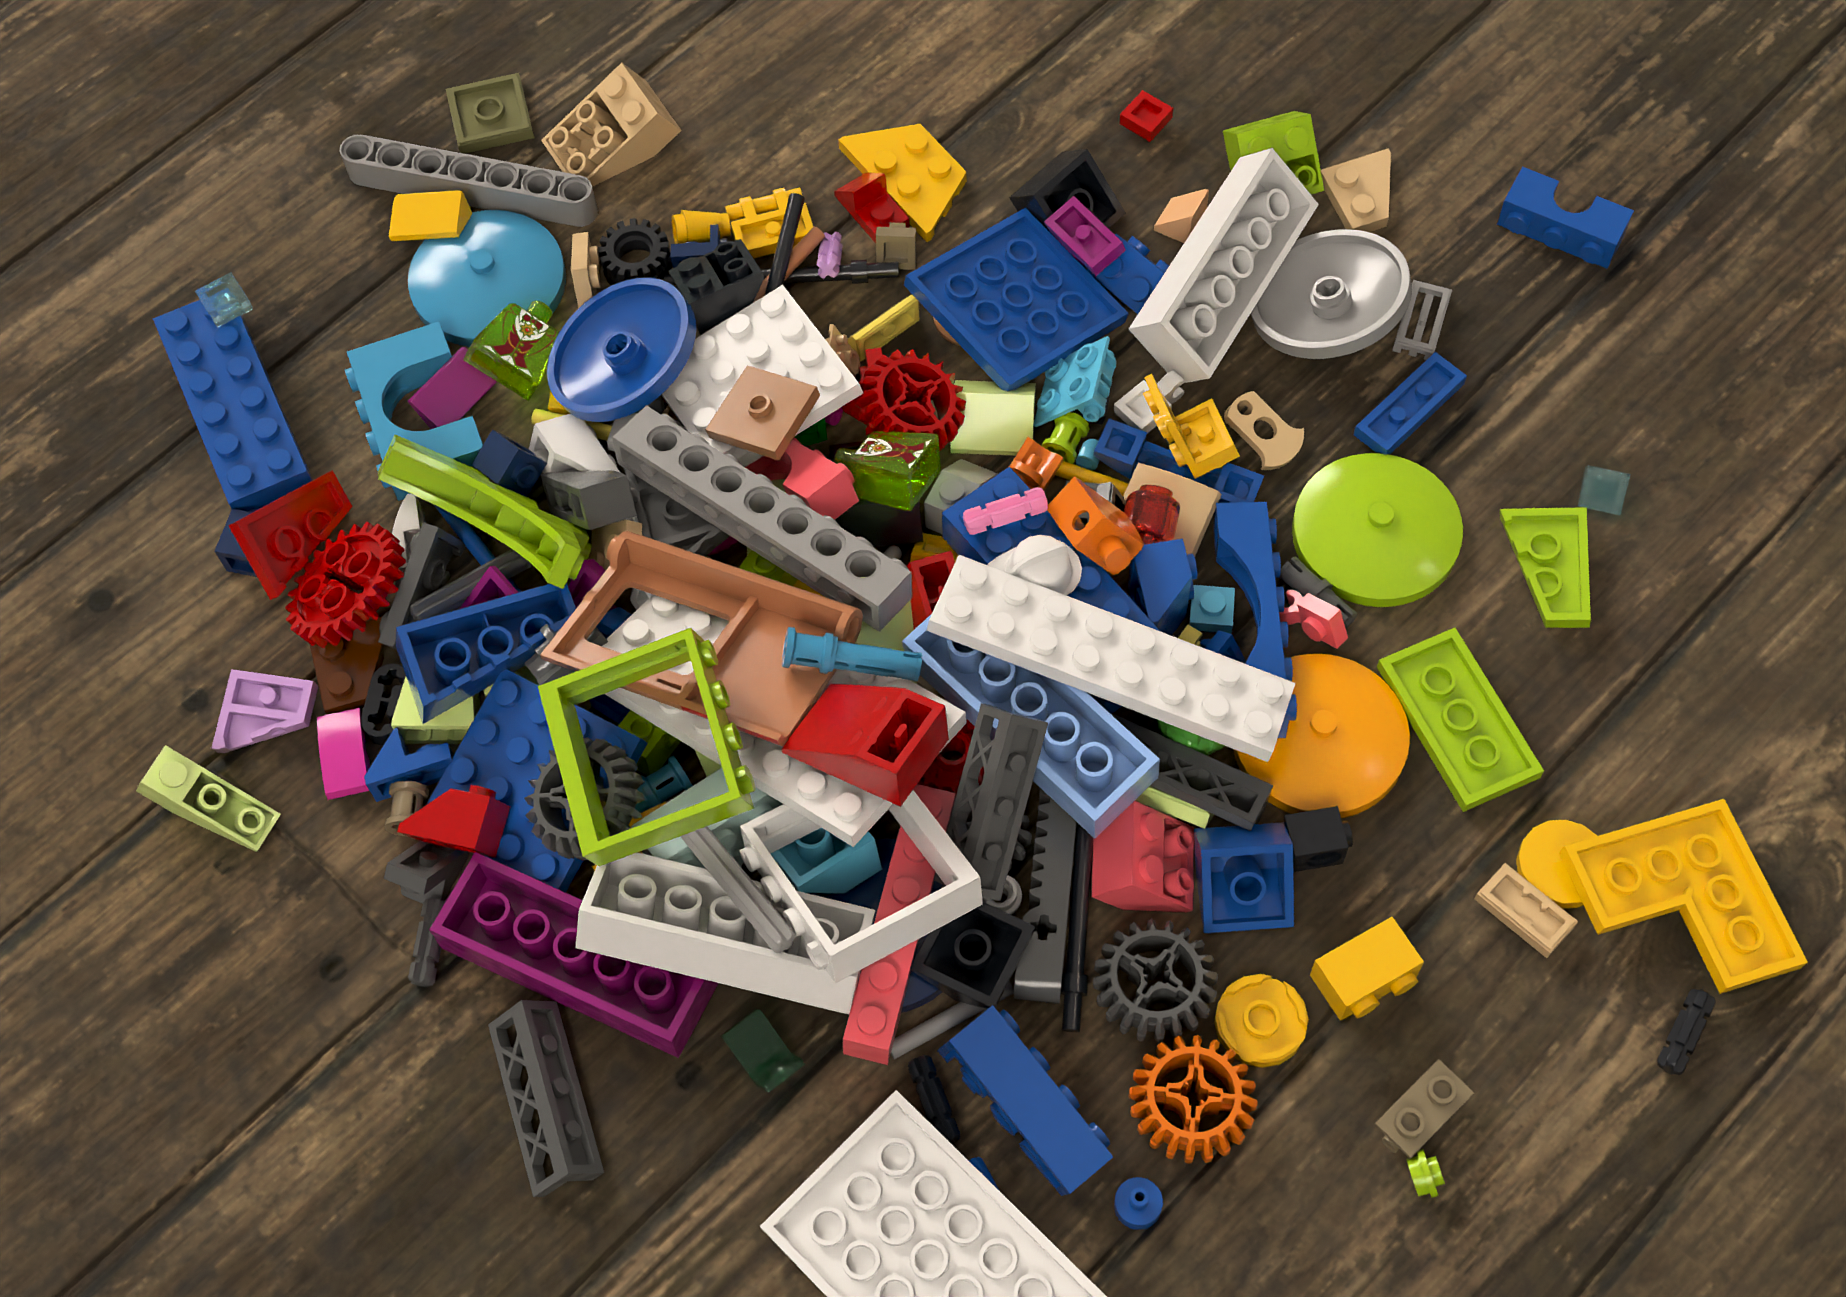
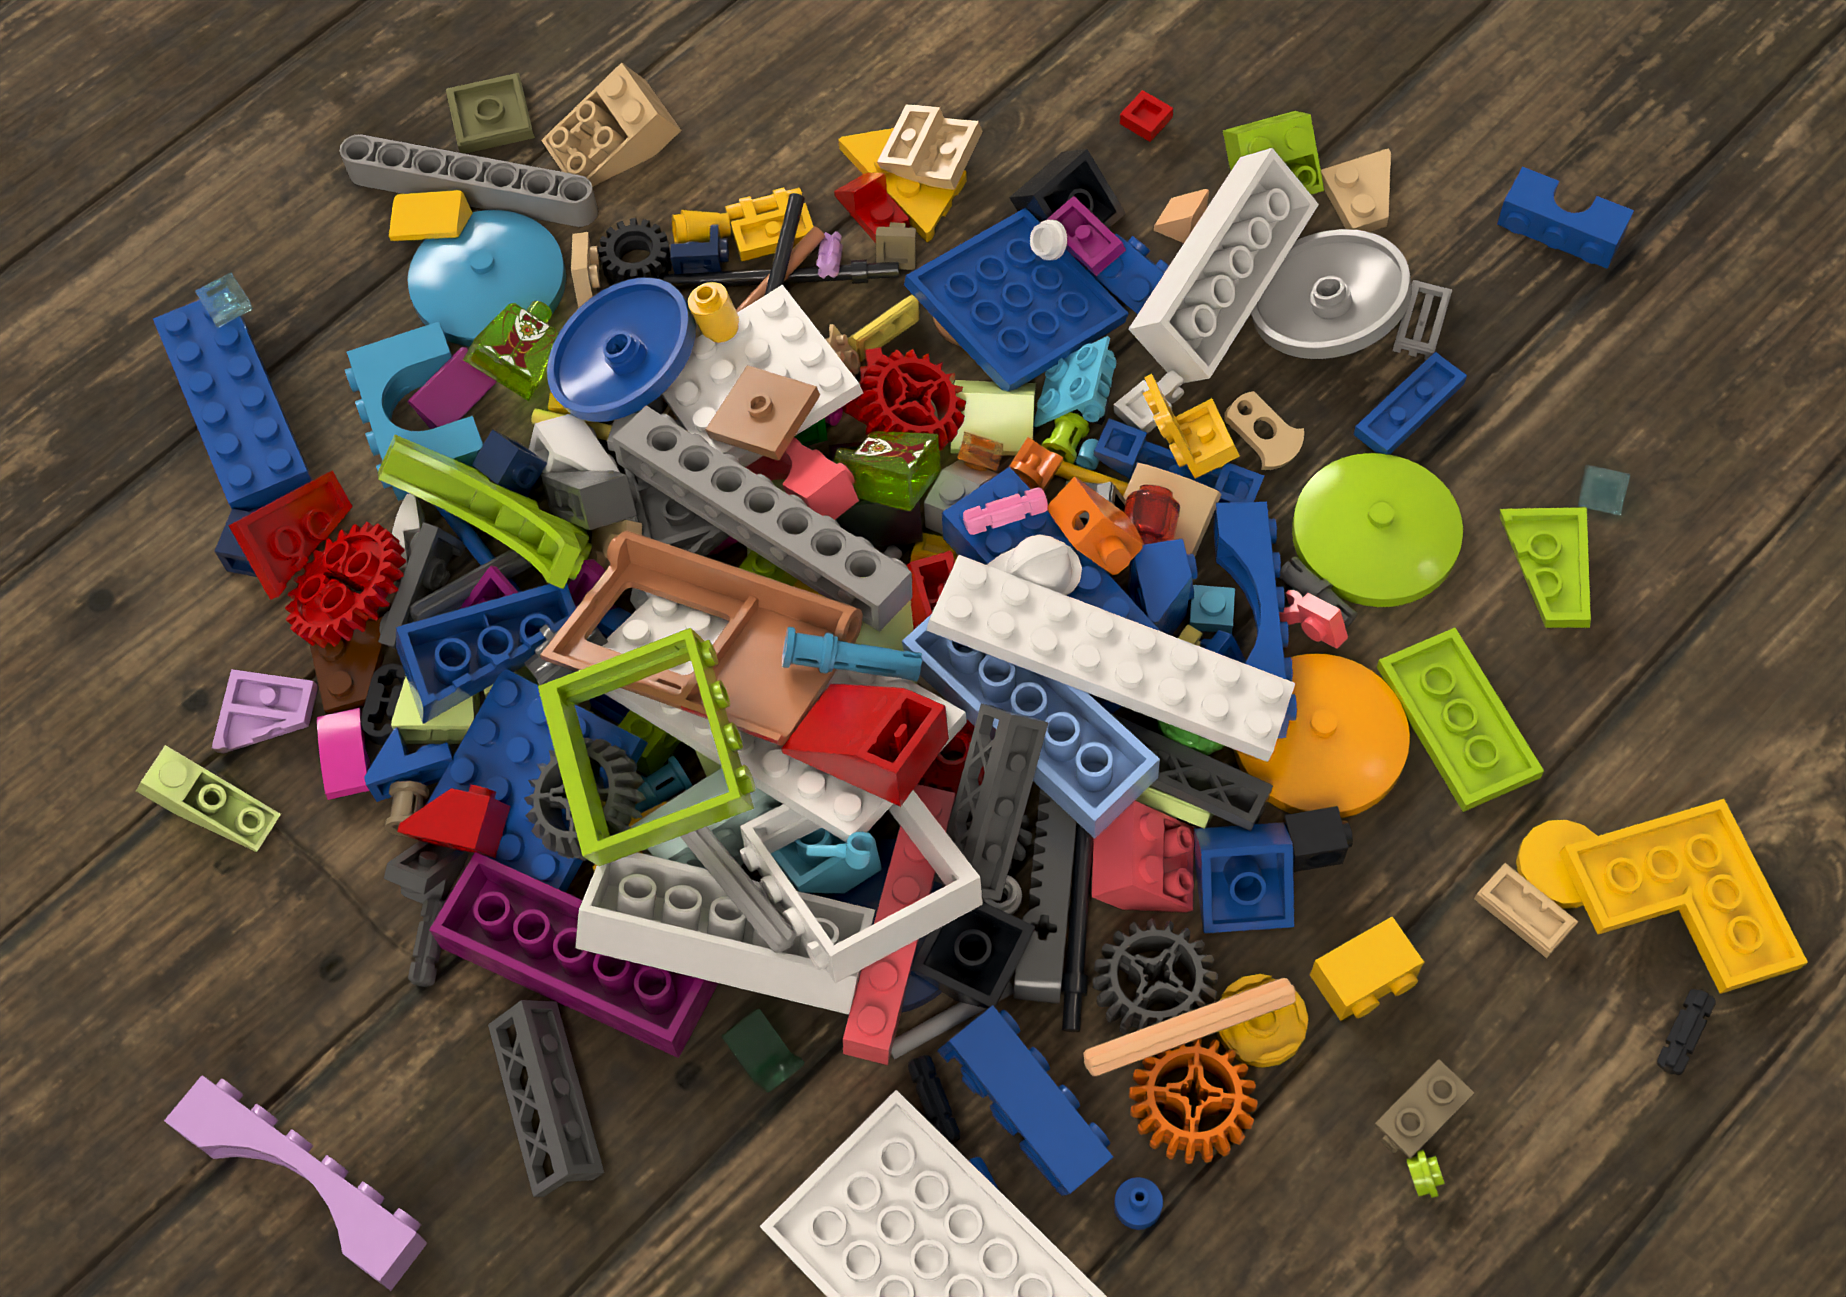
black slope [669,239,764,336] -> none
none -> lavender arch [164,1075,427,1291]
none -> yellow brick [688,282,739,343]
none -> medium azure hand [807,832,873,869]
none -> tan slope [877,104,983,190]
none -> clear orange plate [957,431,1003,471]
none -> white plate [1030,220,1067,260]
none -> light nougat axle [1083,978,1296,1076]

